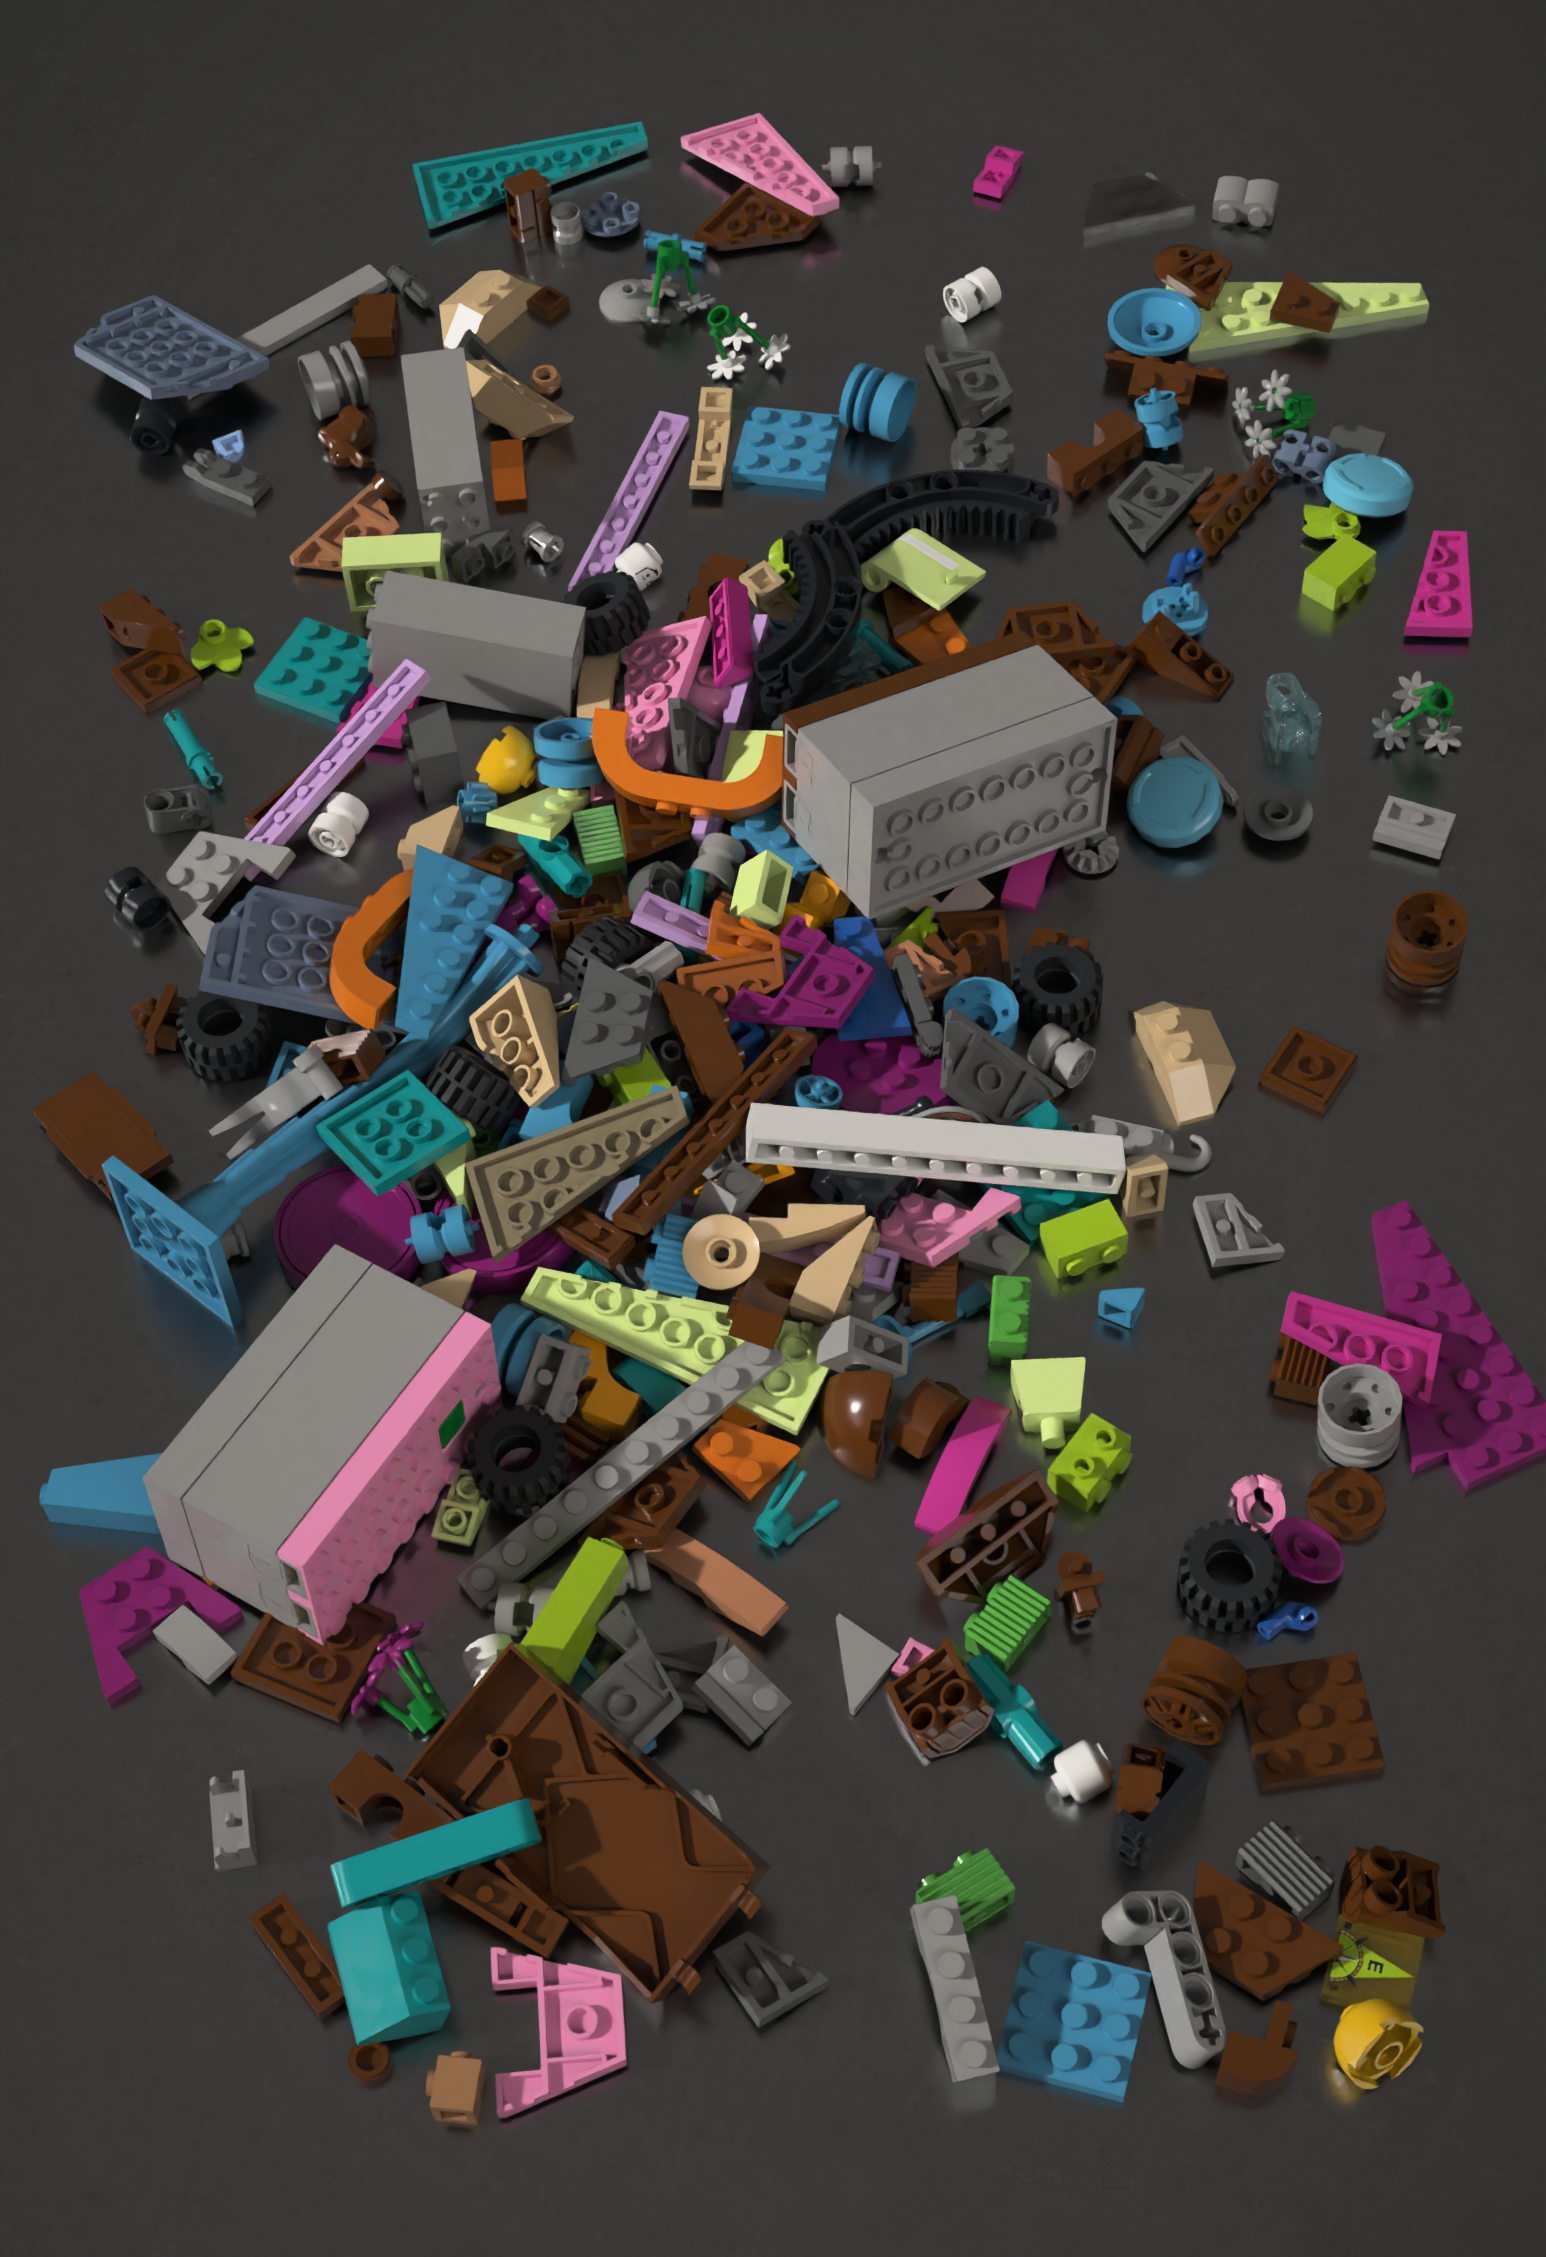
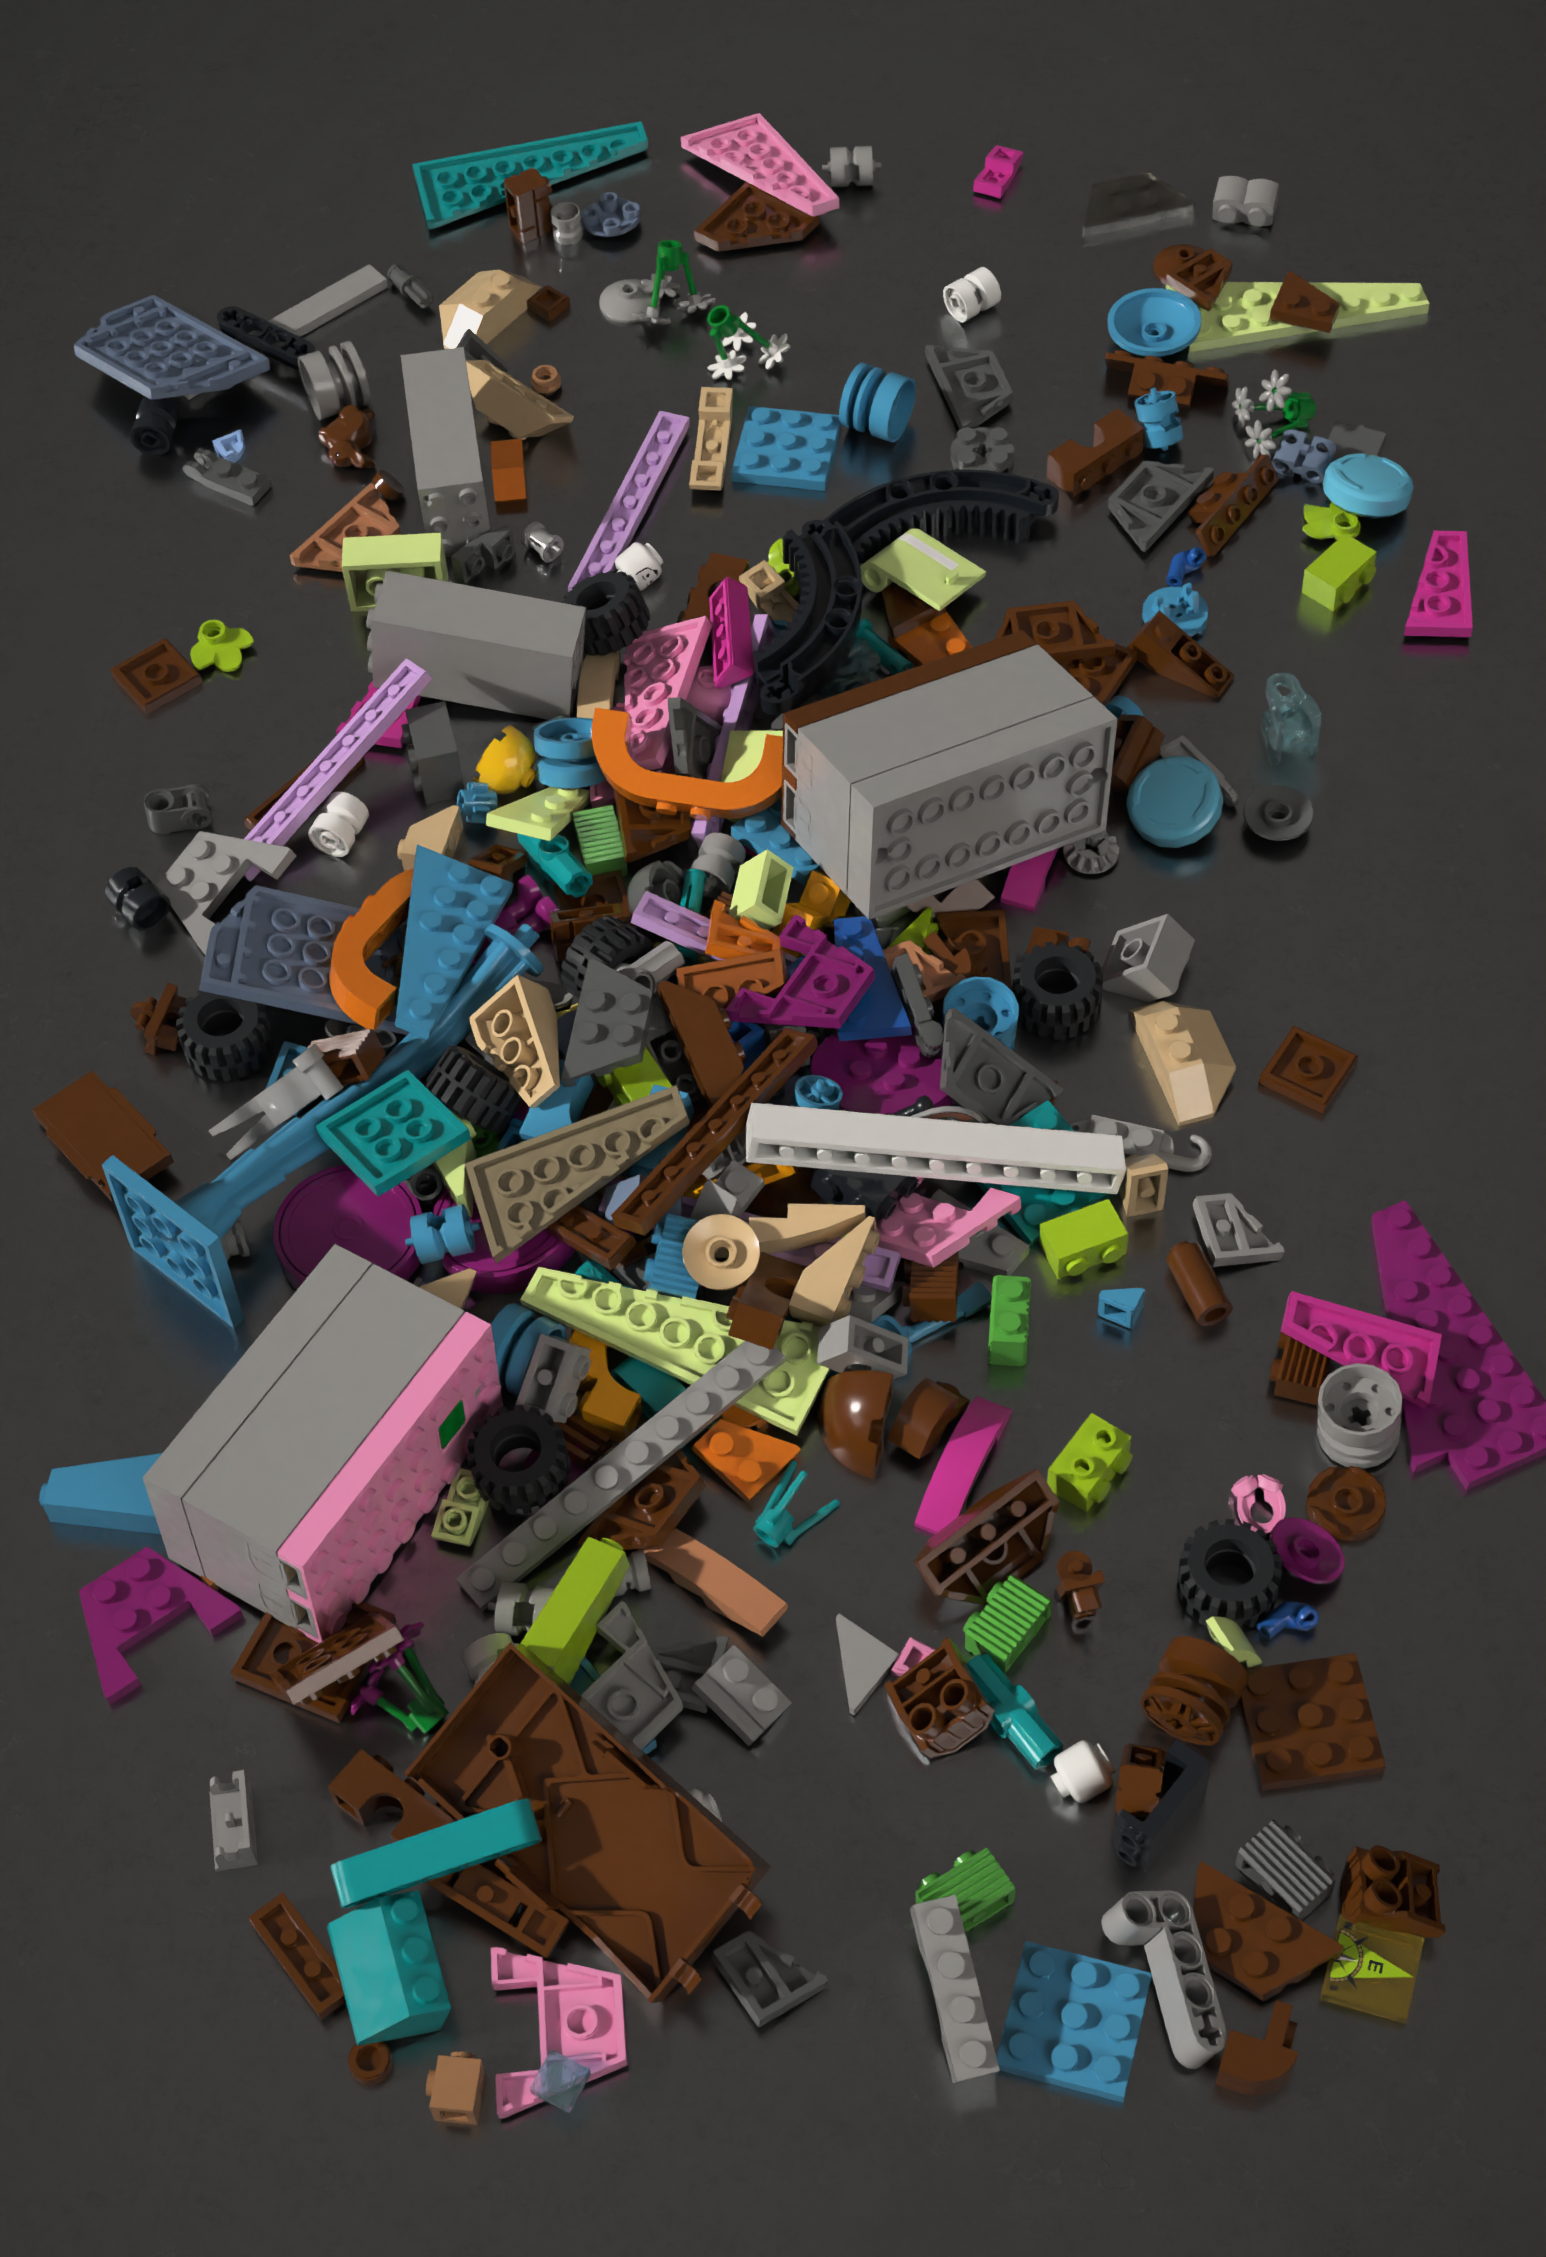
reddish brown slope [98,588,187,656] -> none
light grey slope [152,1604,239,1685] -> none
teal pin [164,709,223,790] -> none
teal plate [254,617,373,724] -> none
reddish brown brick [350,294,400,358] -> none
dark azure pin [643,230,706,262] -> none
yellowish green torso [1010,1357,1086,1449] -> none
light grey wheel [1027,1022,1096,1088] -> none
yellow cylinder [1333,1998,1424,2089] -> none
light grey plant [1372,671,1463,755] -> none
light grey plate [1372,795,1456,860] -> none
reddish brown wheel [1386,890,1469,986] -> none
none -> black beam [217,306,316,371]
none -> reddish brown plate [269,1610,403,1705]
none -> clear light blue plate [529,2049,591,2113]
none -> light grey slope [1101,914,1195,1002]
none -> reddish brown brick [1166,1241,1233,1326]
none -> yellowish green slope [1206,1616,1263,1669]

